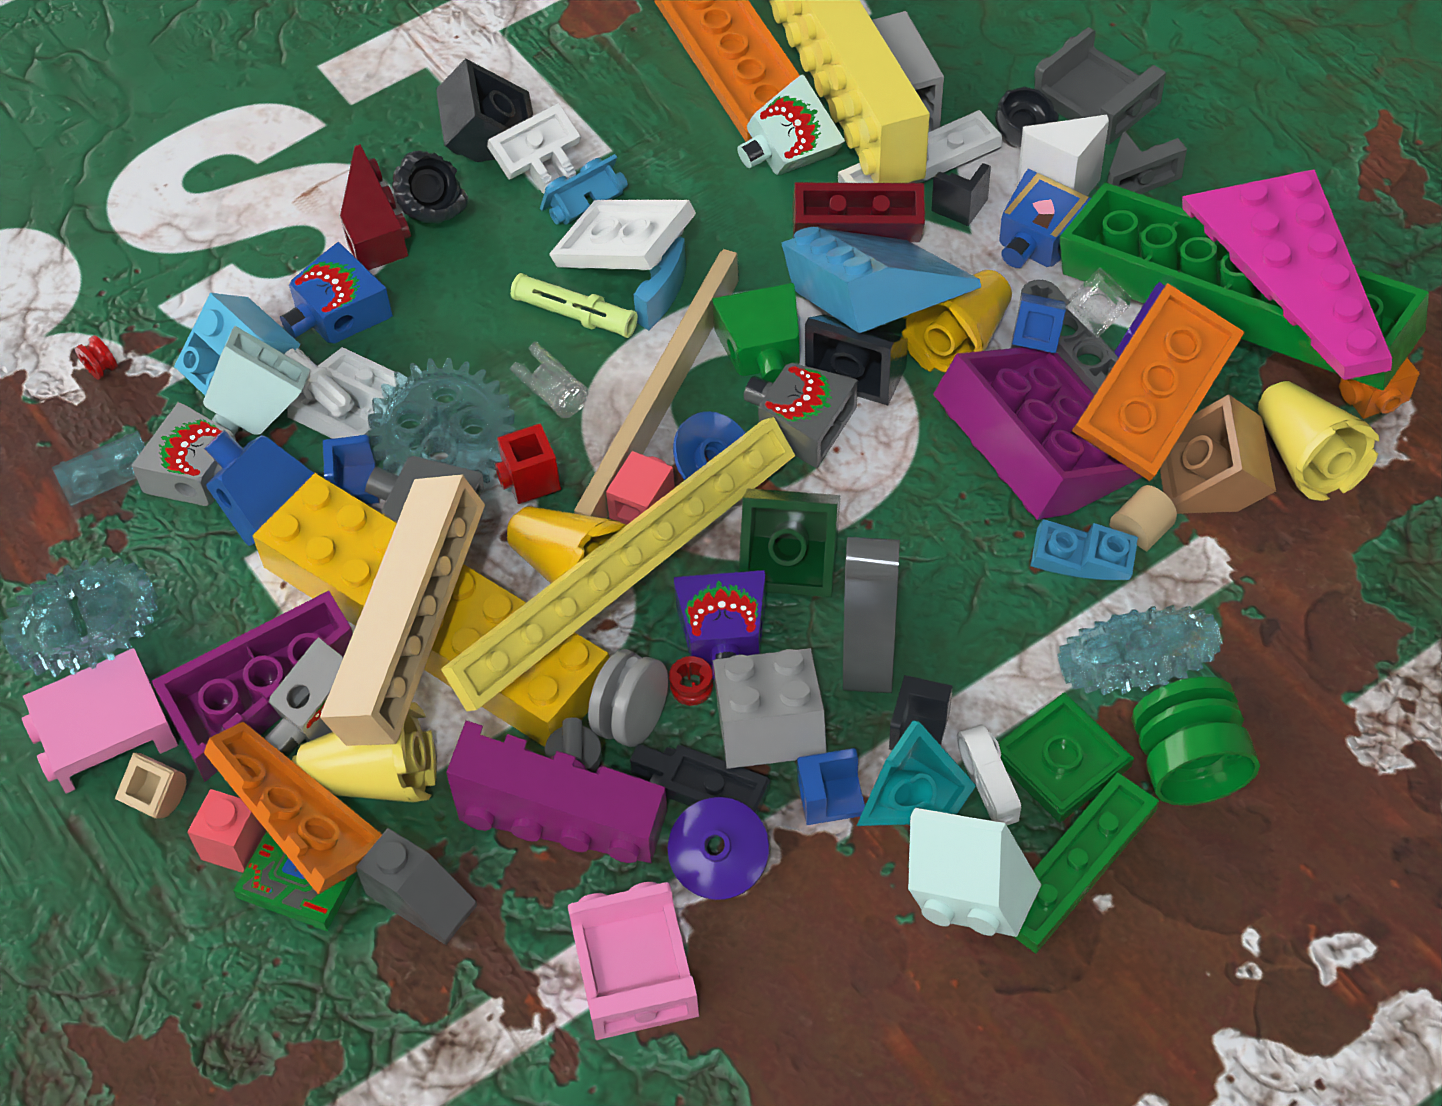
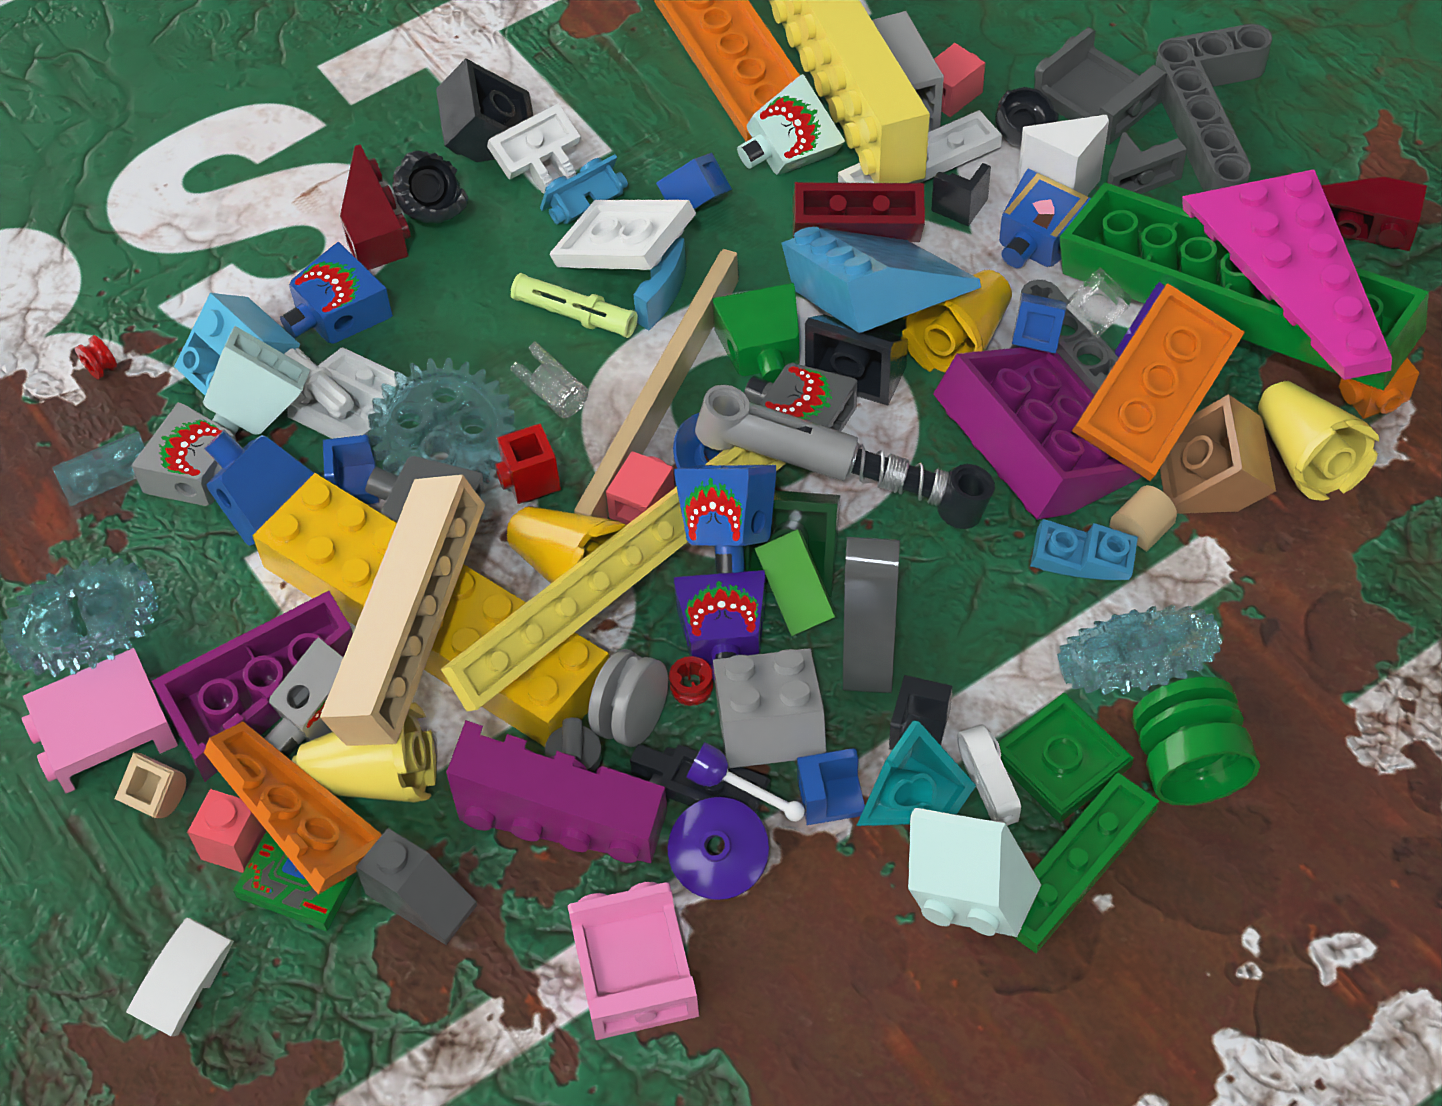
none -> white slope [126,918,234,1036]
none -> blue panel [656,153,732,209]
none -> blue torso [674,465,776,573]
none -> hinge [686,742,805,821]
none -> piece [695,385,995,529]
none -> bright green tile [755,529,838,637]
none -> coral brick [934,43,985,117]
none -> dark grey beam [1155,24,1272,192]
none -> dark red slope [1321,176,1427,251]

